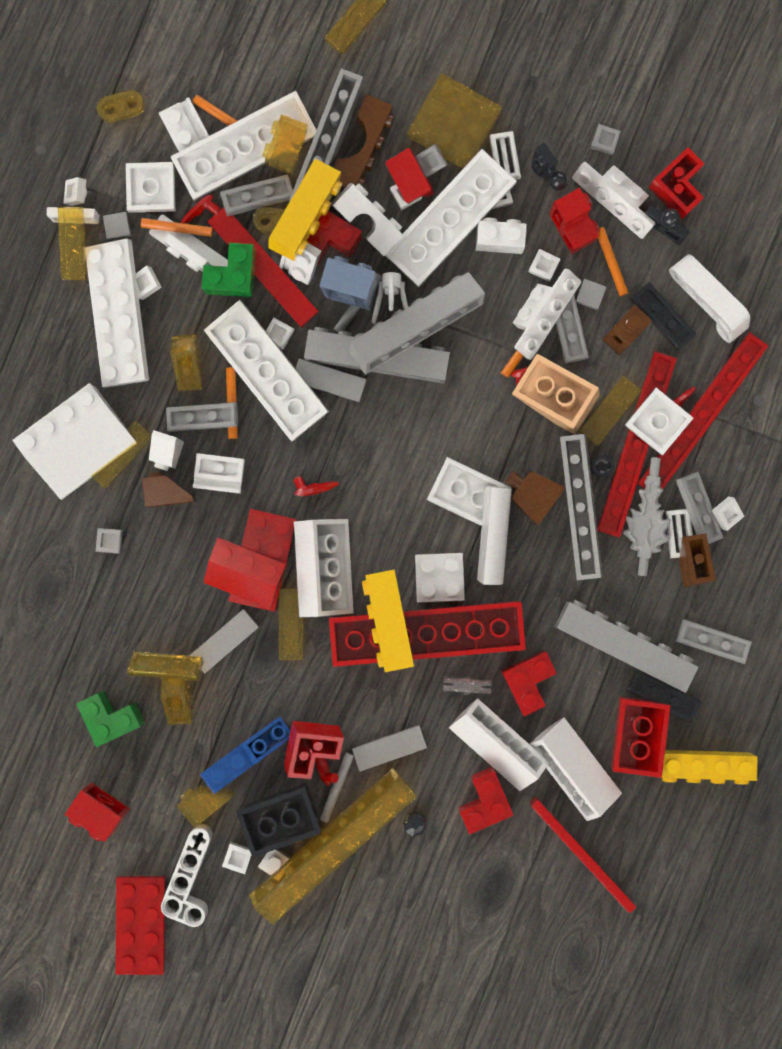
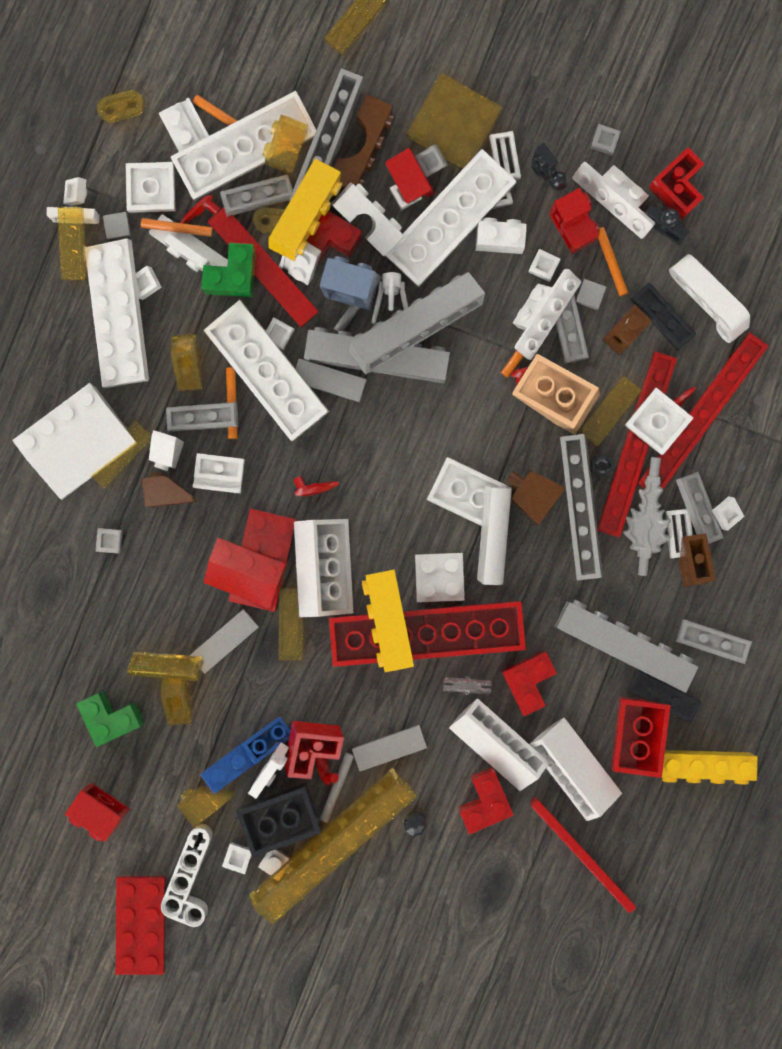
none -> white plate [248,743,289,798]

